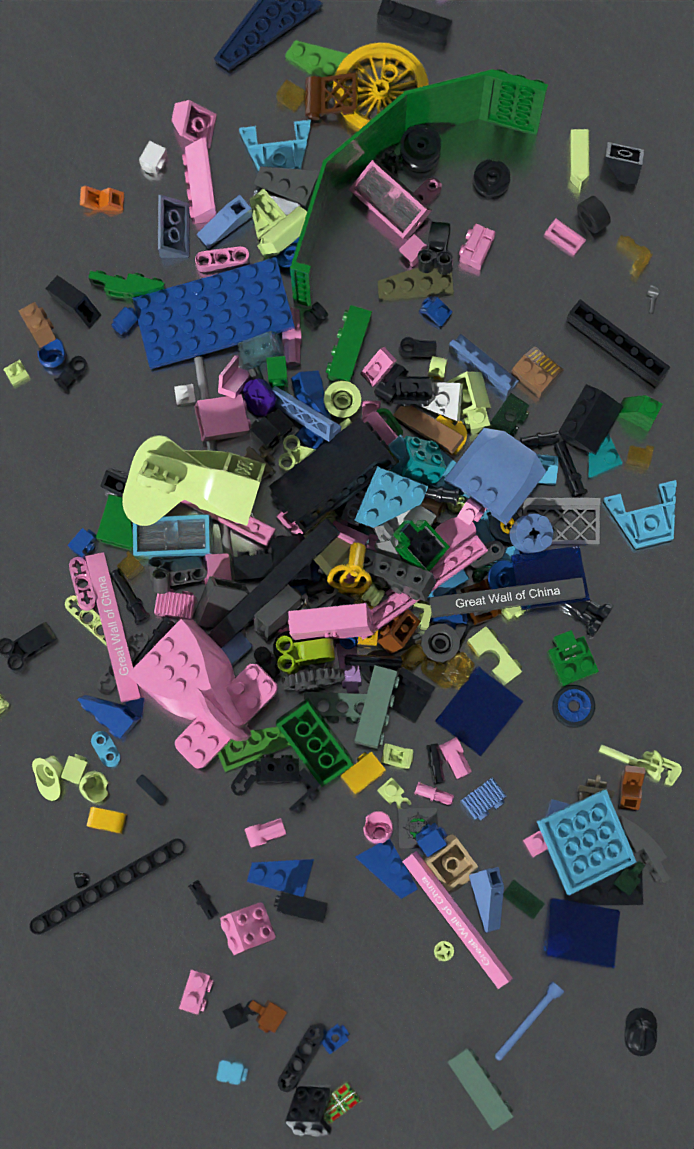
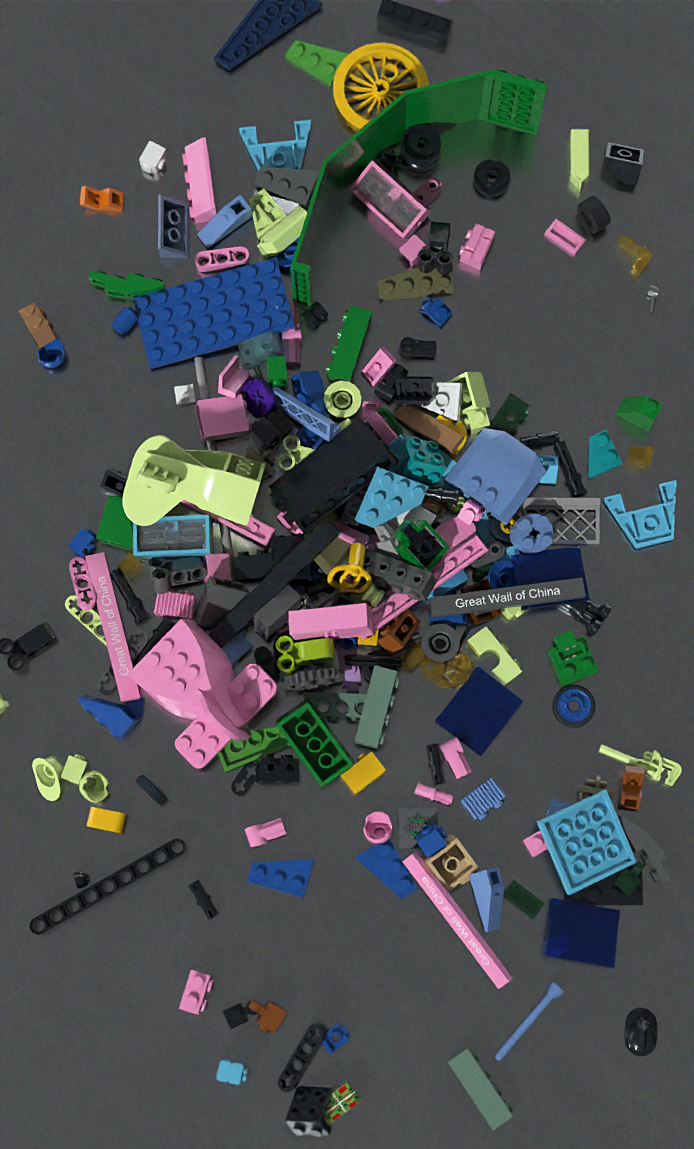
yellowish green tile [4,360,29,386] -> none
black slope [45,275,101,328] -> none
black connector [54,356,88,391] -> none
medium azure plate [91,731,121,768] -> none
bright pink slope [172,100,217,149] -> none
bright pink bracket [220,902,275,955] -> none
black window [274,892,328,923] -> none
clear yellow panel [276,79,305,112] -> none
black bracket [289,768,321,814] -> none
reddish brown piece [305,73,358,120] -> none
yellowish green plate [377,777,411,809] -> none
yellowish green bracket [381,744,414,769] -> none
black bracket [388,667,436,722] -> none
yellowish green bracket [413,600,431,631] -> none
yellowish green leg [428,356,448,382] -> none
yellowish green wheel [434,941,454,961] -> none
medium blue fence [449,334,519,396] -> none
medium nougat slope [511,346,564,398] -> none
black slope [558,384,623,455] -> none
black brick [566,299,670,387] -> none

